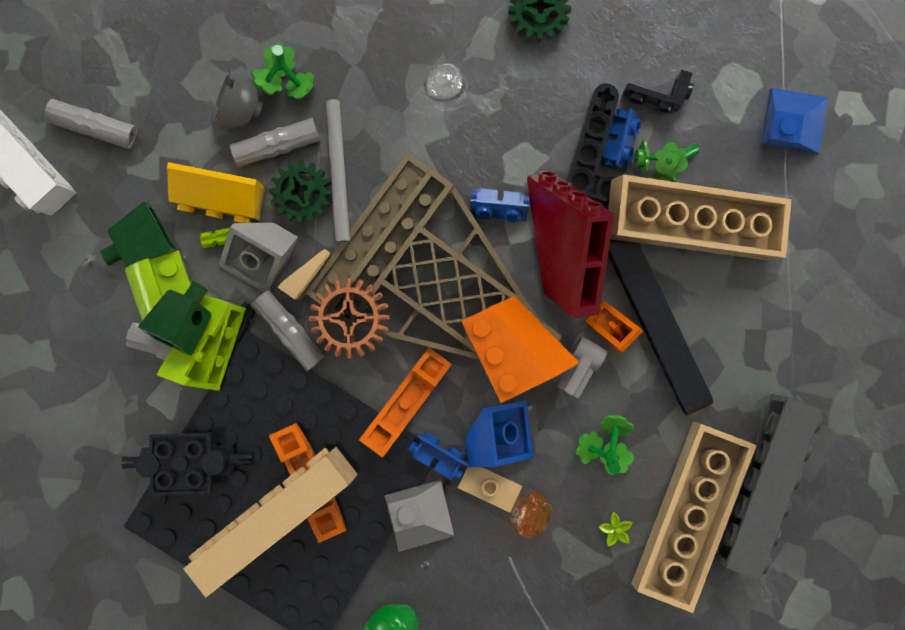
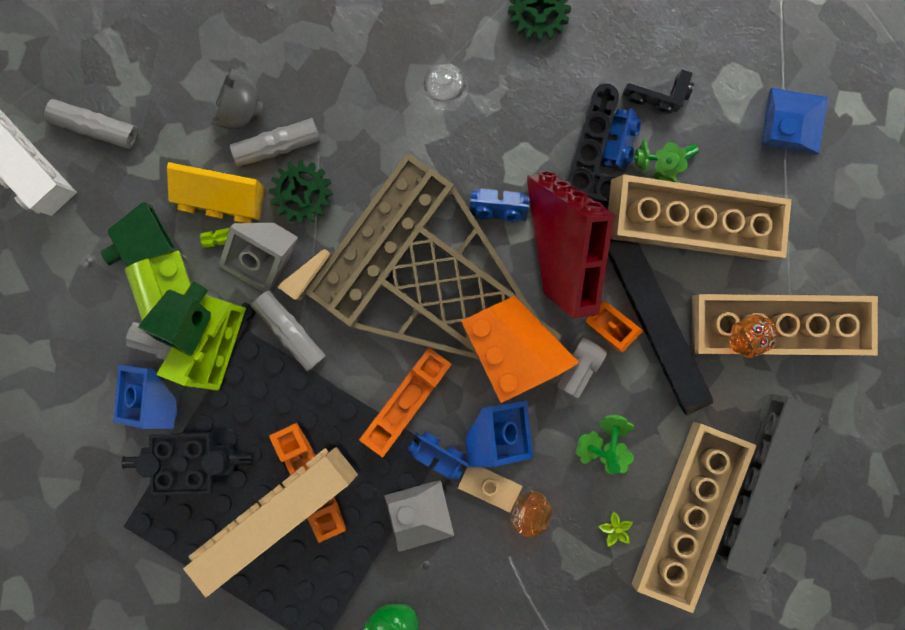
bright green plant [251,42,314,100] -> none
nougat gear [309,278,390,359] -> none
light grey piece [325,99,350,243] -> none
none -> blue slope [113,365,177,429]
none -> tan brick [691,294,878,356]
none -> clear orange head [729,314,777,358]

